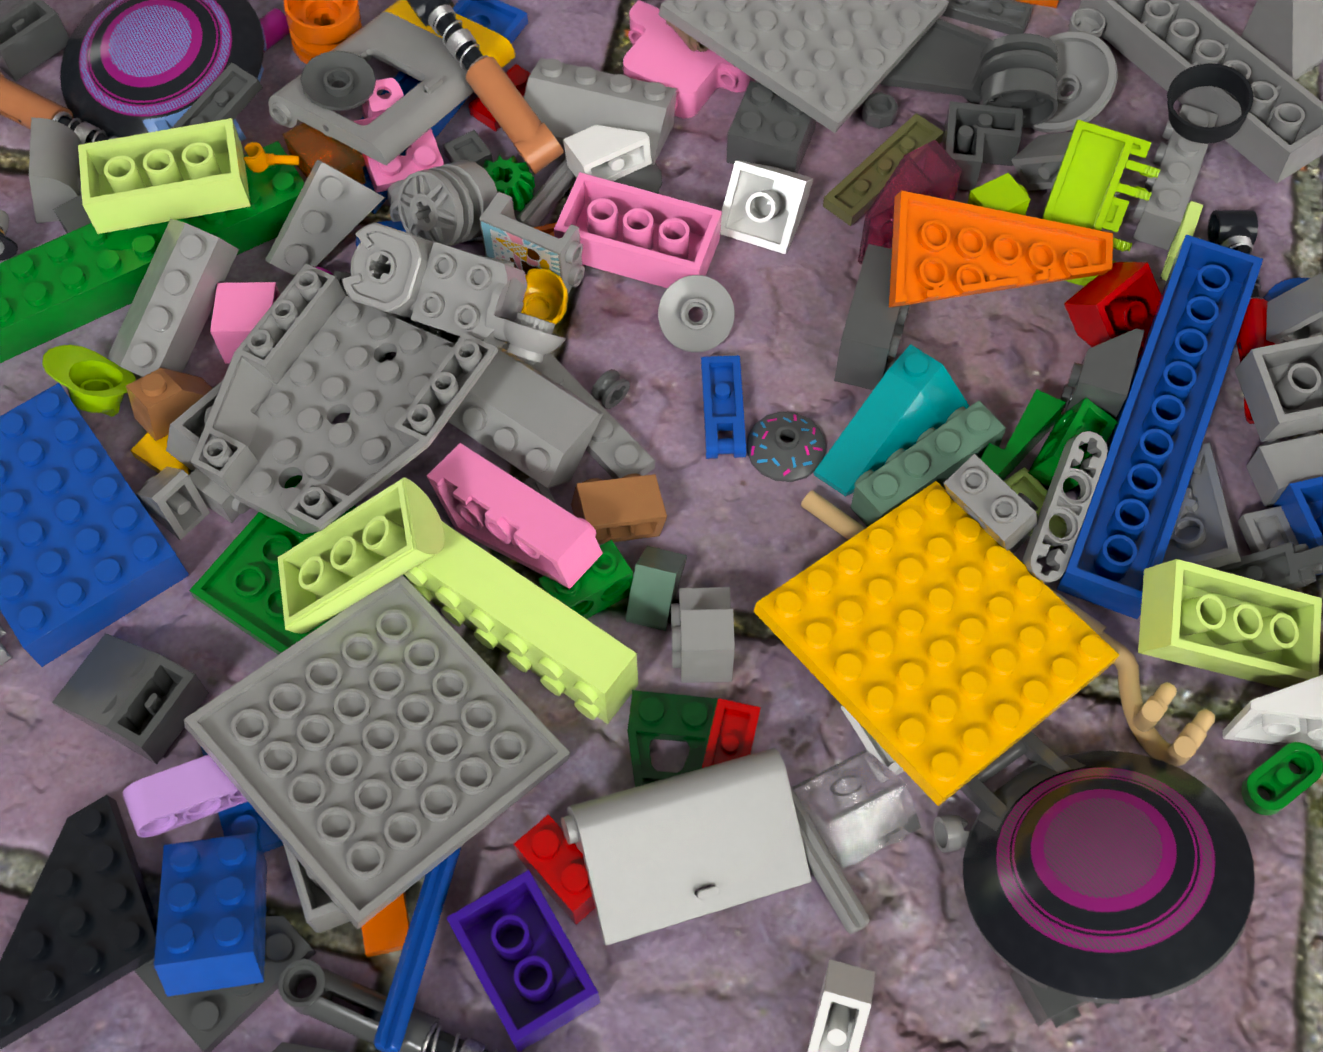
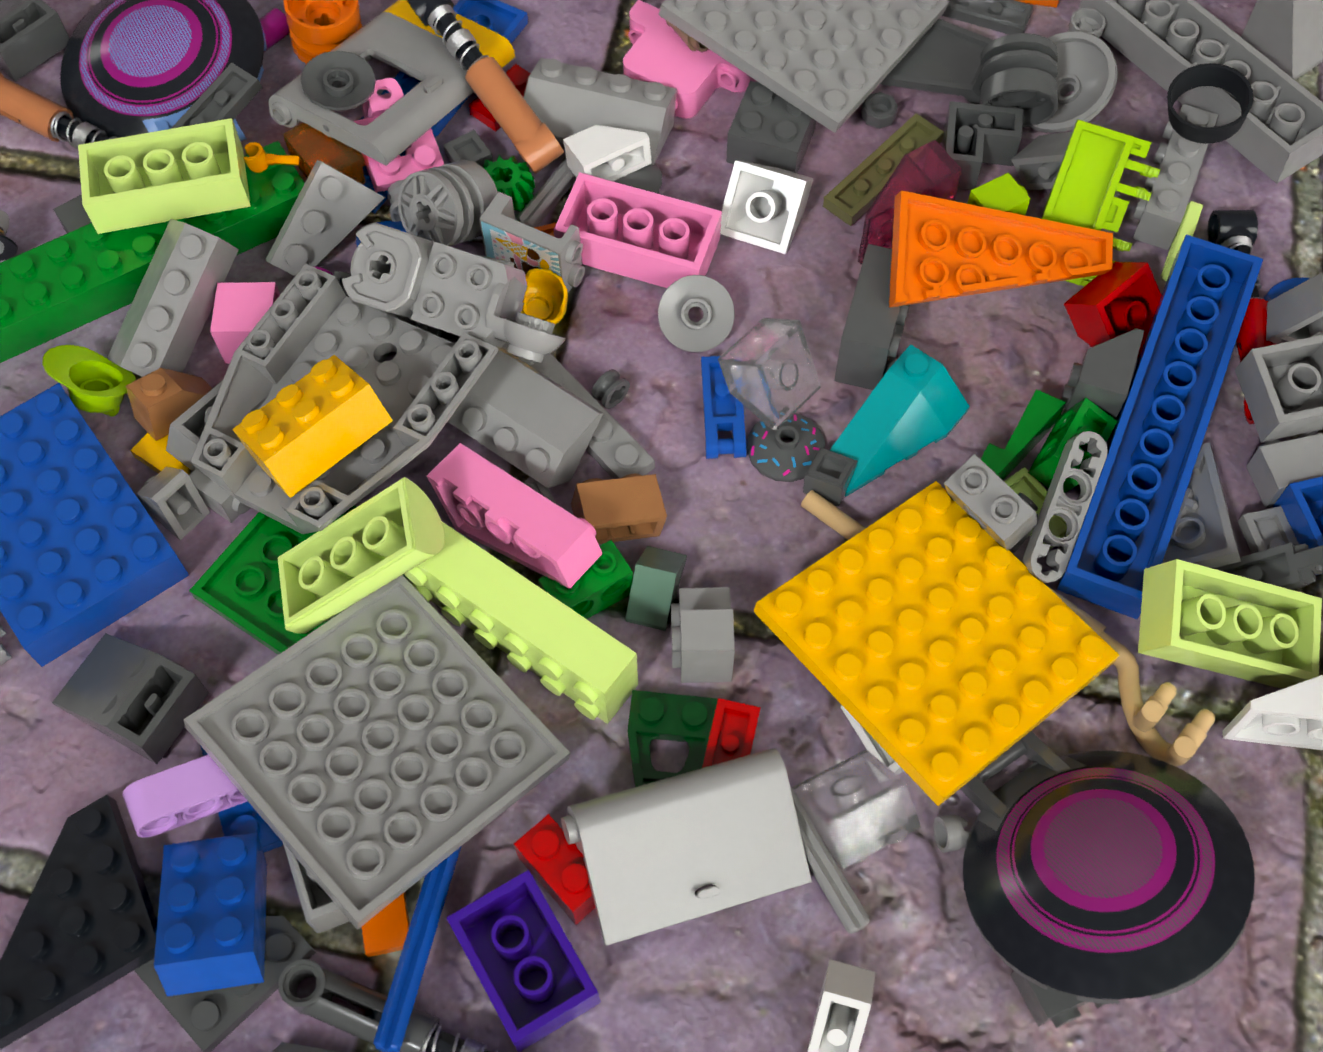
light grey brick [29,118,82,223] -> none
sand green brick [850,401,1006,527] -> none
green plate [1241,742,1323,815] -> none
none -> yellow brick [232,355,393,498]
none -> clear slope [718,318,821,430]
none -> dark grey slope [803,447,858,506]

